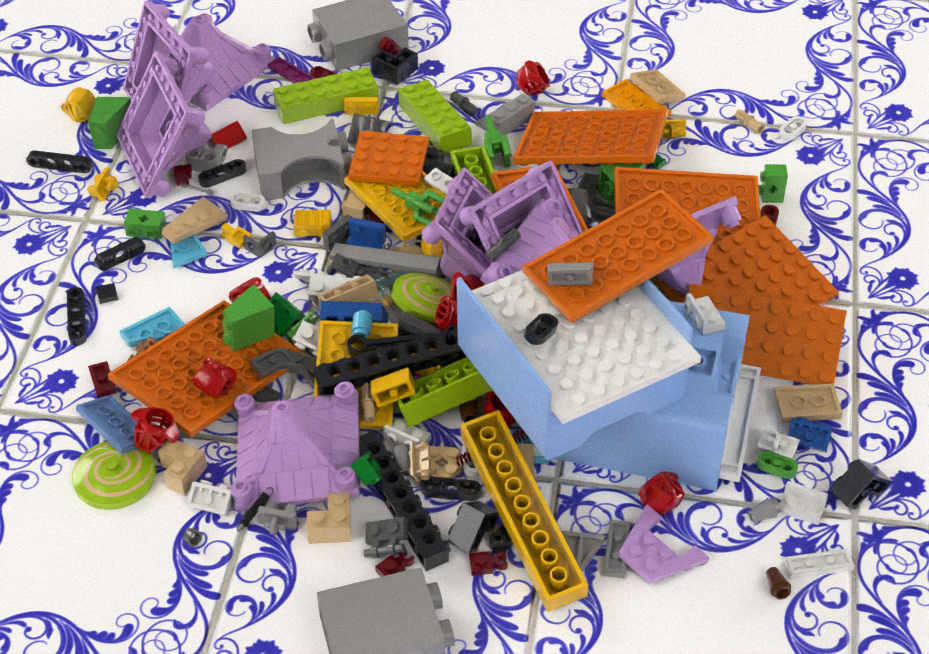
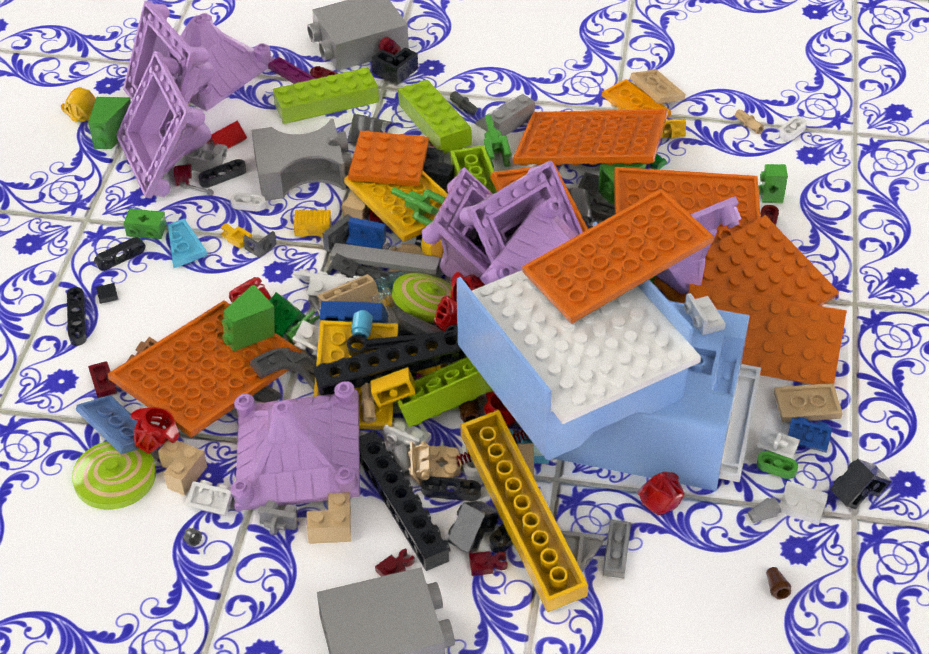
black beam [26,150,93,174] -> none
yellow hips [87,167,119,201] -> none
medium azure wing [119,306,185,347] -> none
tan wing [161,196,228,244] -> none
red piece [191,357,238,398] -> none
black piece [237,487,274,531] -> none
yellow plate [344,97,379,115] -> none
green brick [350,450,382,486] -> none
dark grey plate [364,516,408,559] -> none
white bracket [424,168,453,195] -> none
dark grey axle [485,228,521,262] -> none
red piece [517,60,550,96] -> none
black plate [524,313,559,345] -> none
light grey panel [547,262,594,286] -> none
lavender wing [618,504,710,584] -> none
white tile [784,549,855,579] -> none

